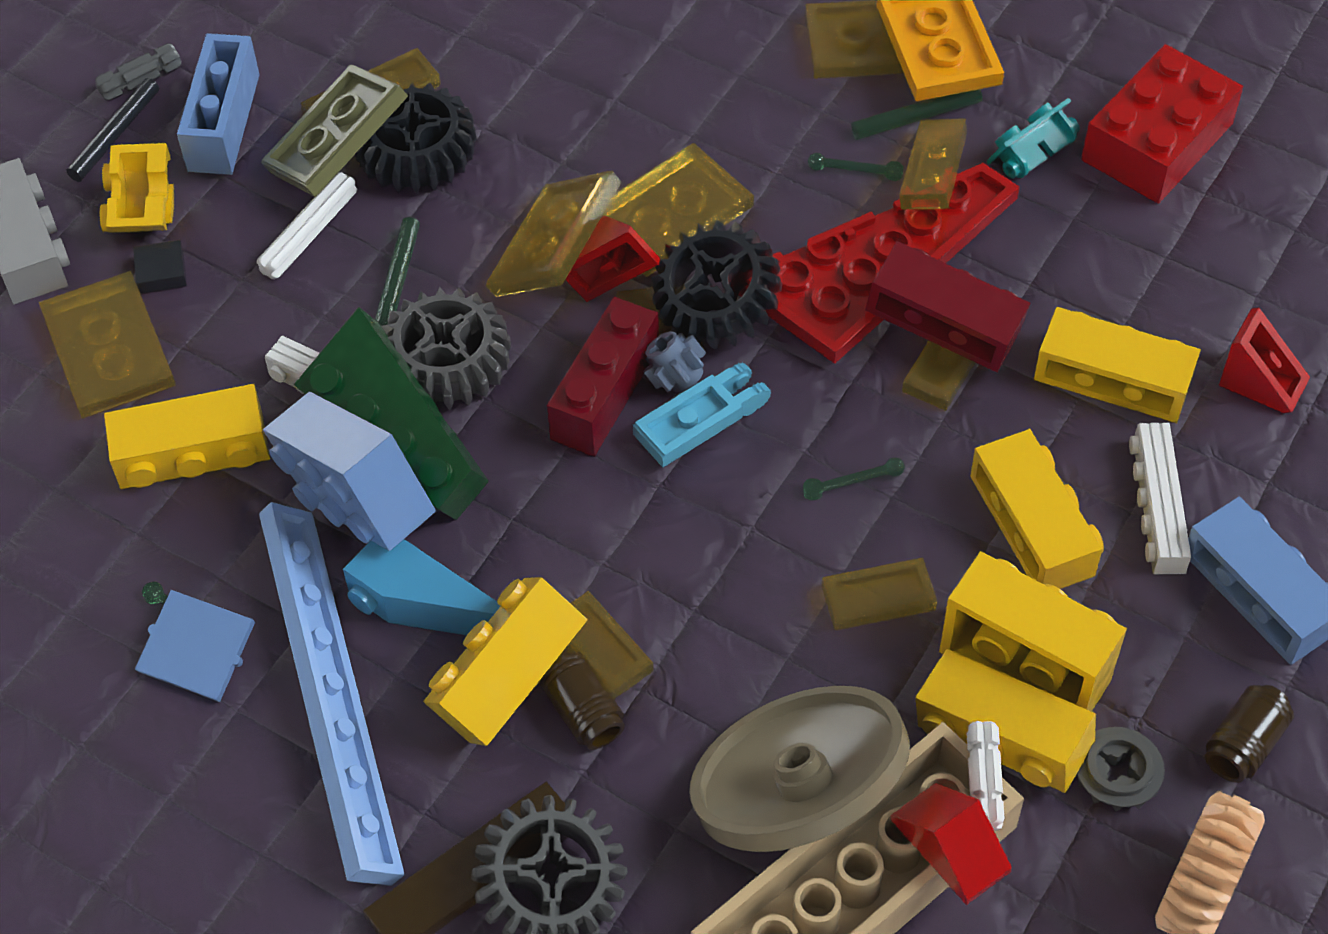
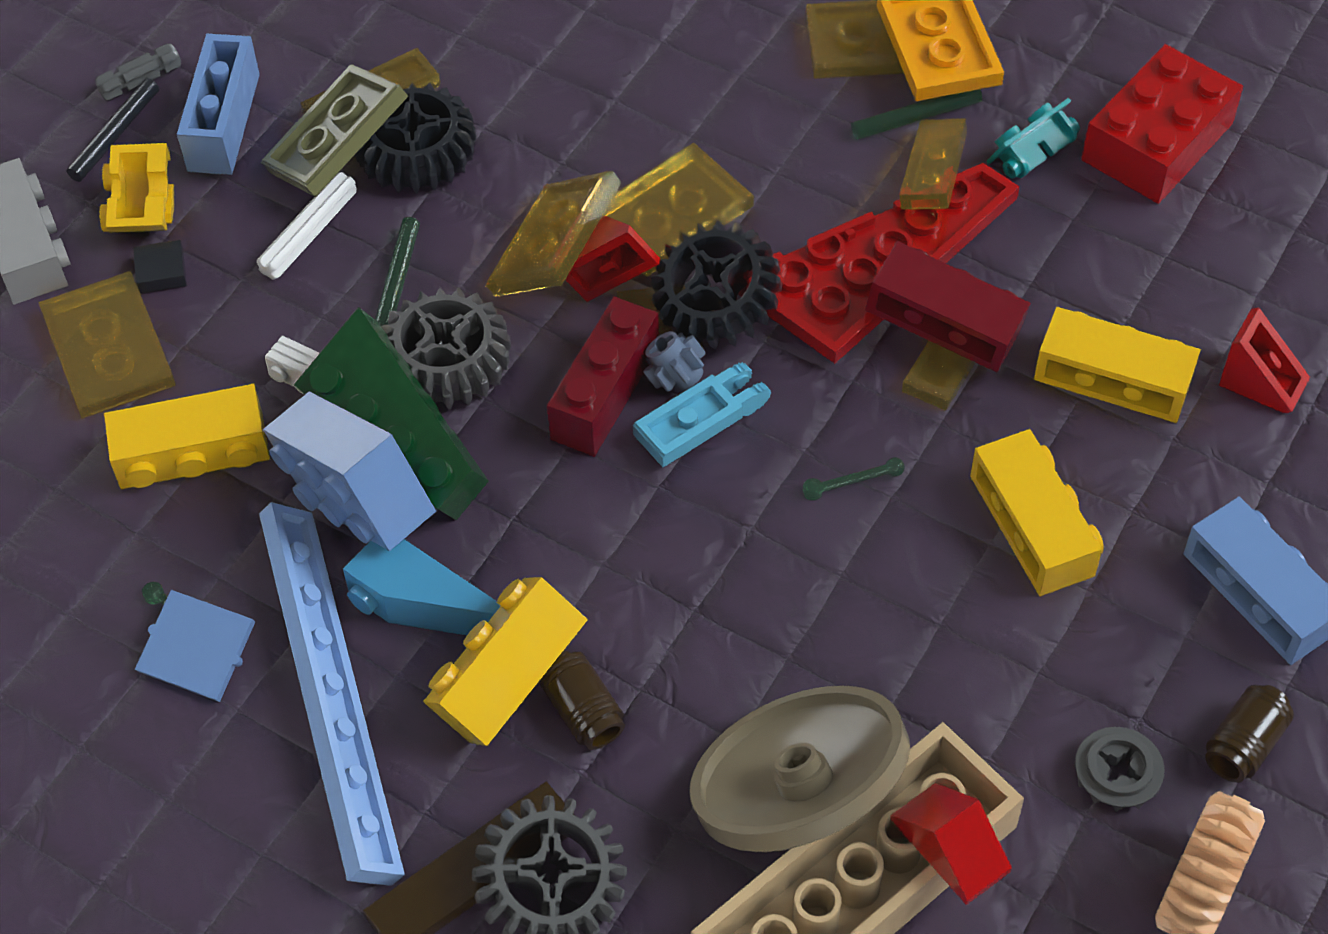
clear yellow tile [565,591,654,699] -> none
clear green hinge [808,152,904,181] -> none
clear yellow tile [821,557,937,630] -> none
yellow brick [915,649,1096,793] -> none
yellow brick [939,551,1127,711] -> none
white axle [967,721,1005,831] -> none
white piece [1129,423,1191,574] -> none

